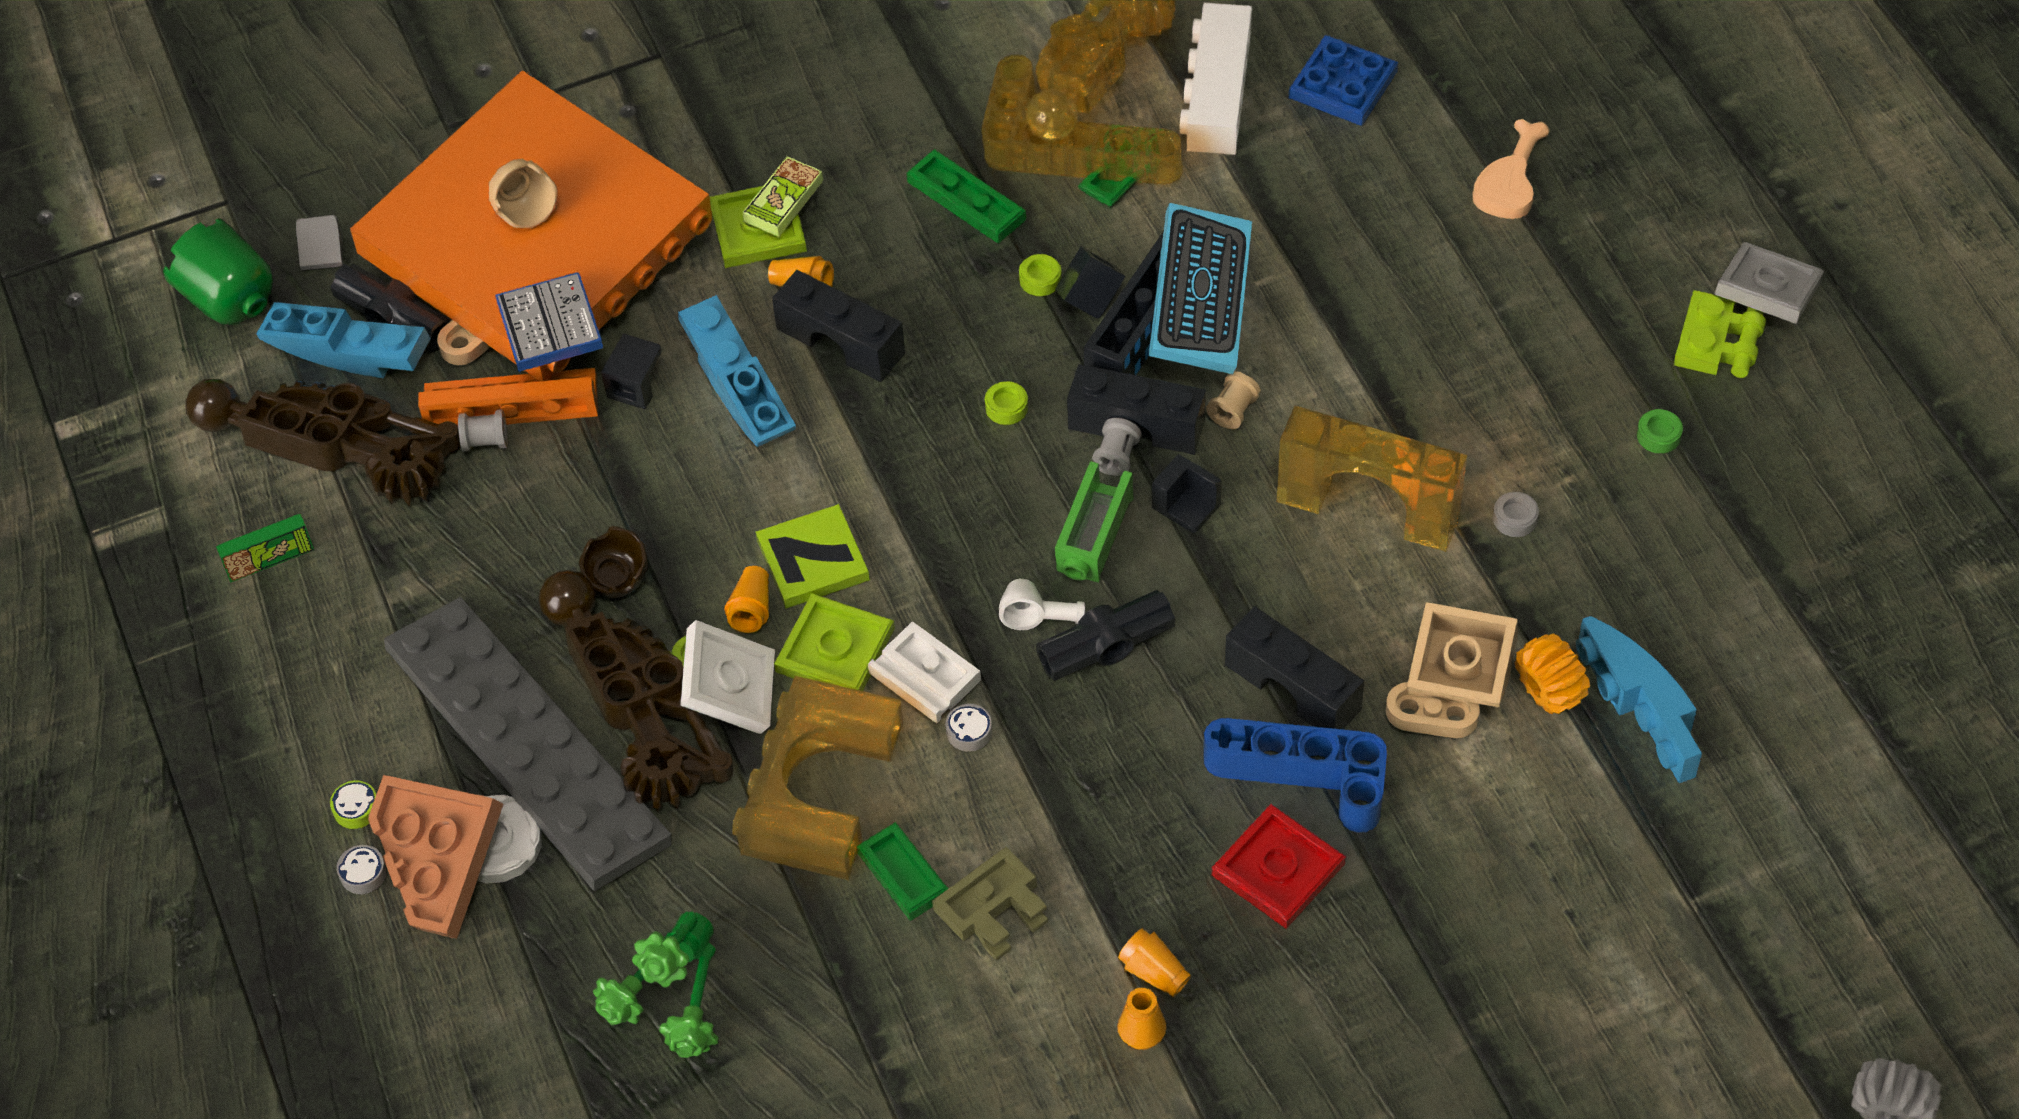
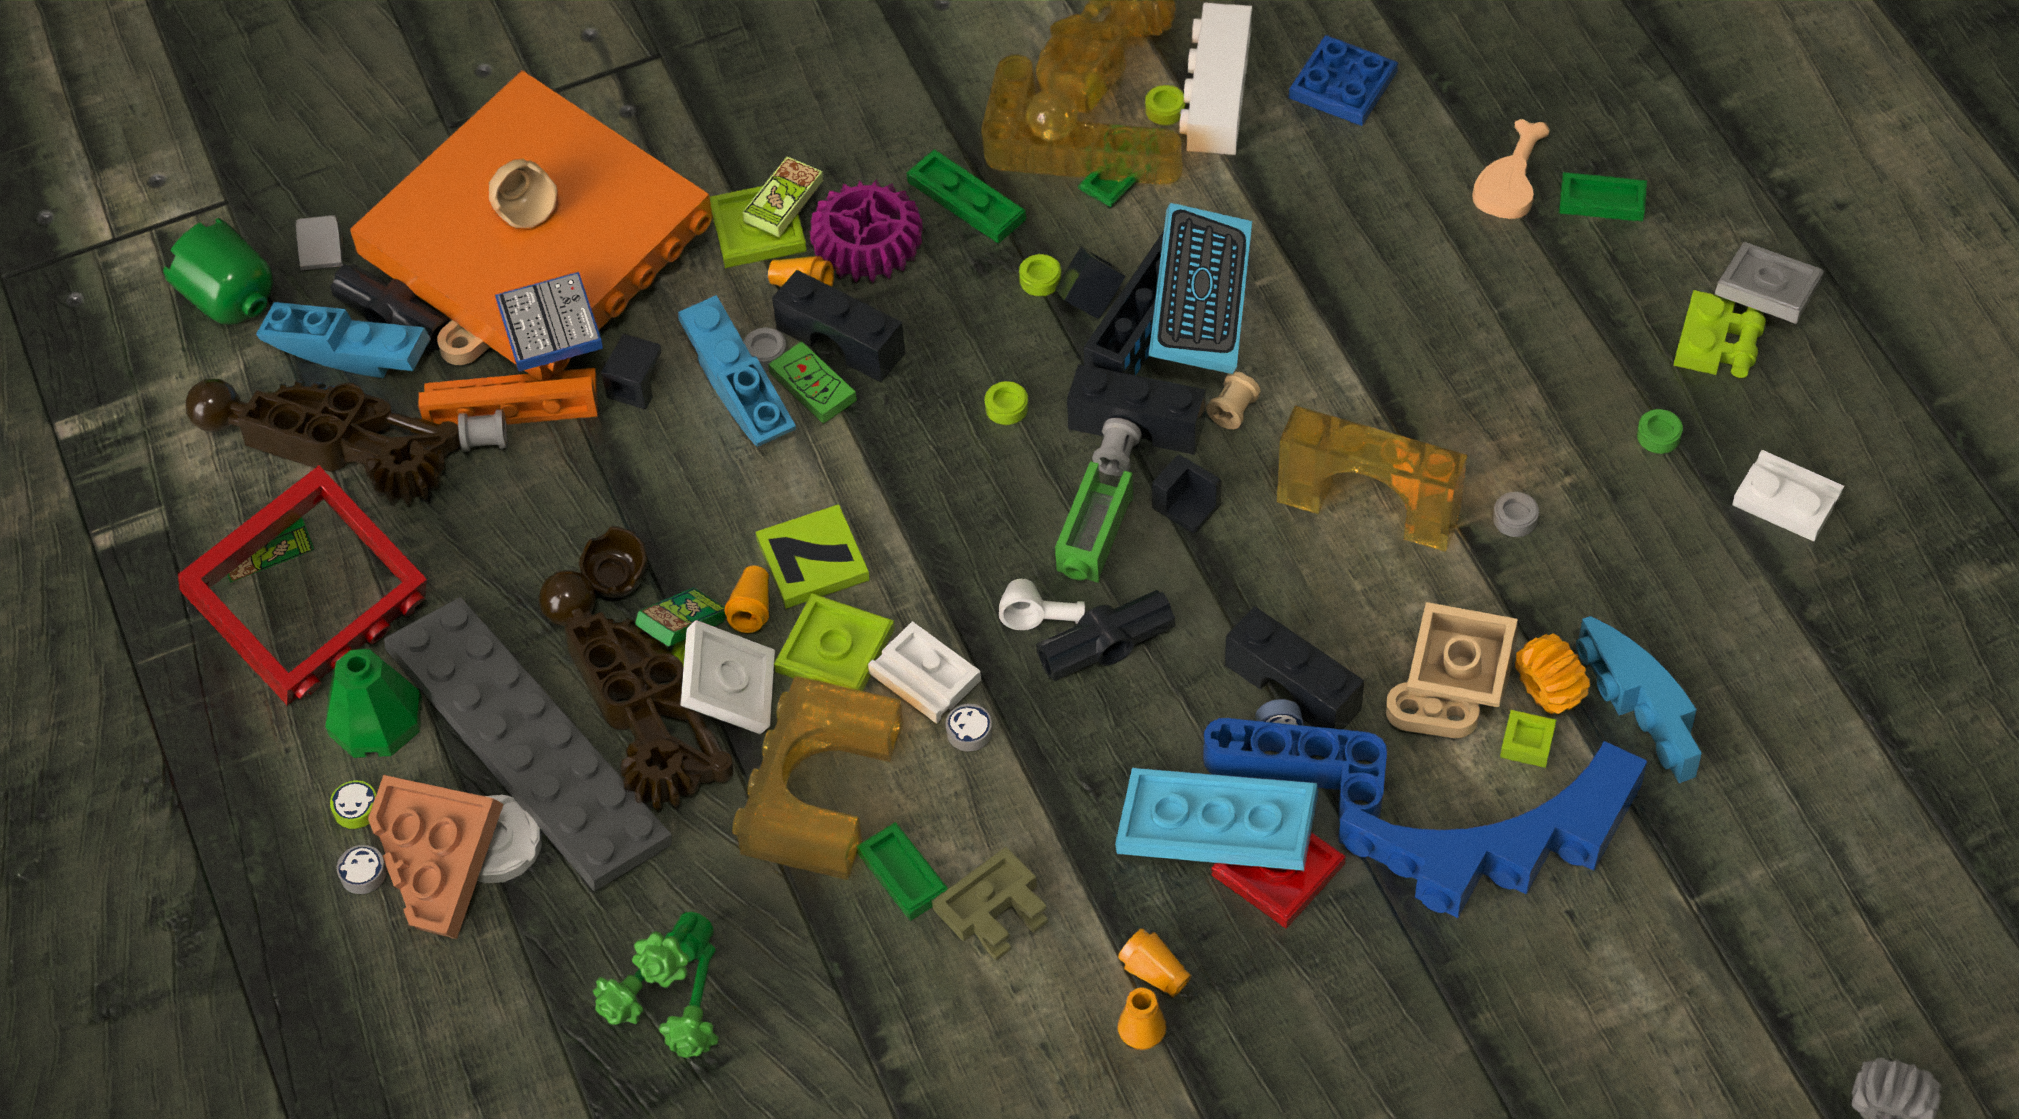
none -> red window [178,465,427,706]
none -> green cone [325,649,423,758]
none -> tile [635,587,726,647]
none -> light grey tile [744,328,787,370]
none -> bright green tile [768,341,857,424]
none -> magenta gear [810,179,923,283]
none -> medium azure tile [1115,768,1318,871]
none -> lime tile [1145,85,1186,125]
none -> sand blue tile [1255,699,1303,726]
none -> blue arch [1338,741,1647,918]
none -> lime tile [1500,710,1557,768]
none -> green tile [1559,172,1647,222]
none -> white plate [1732,450,1844,542]

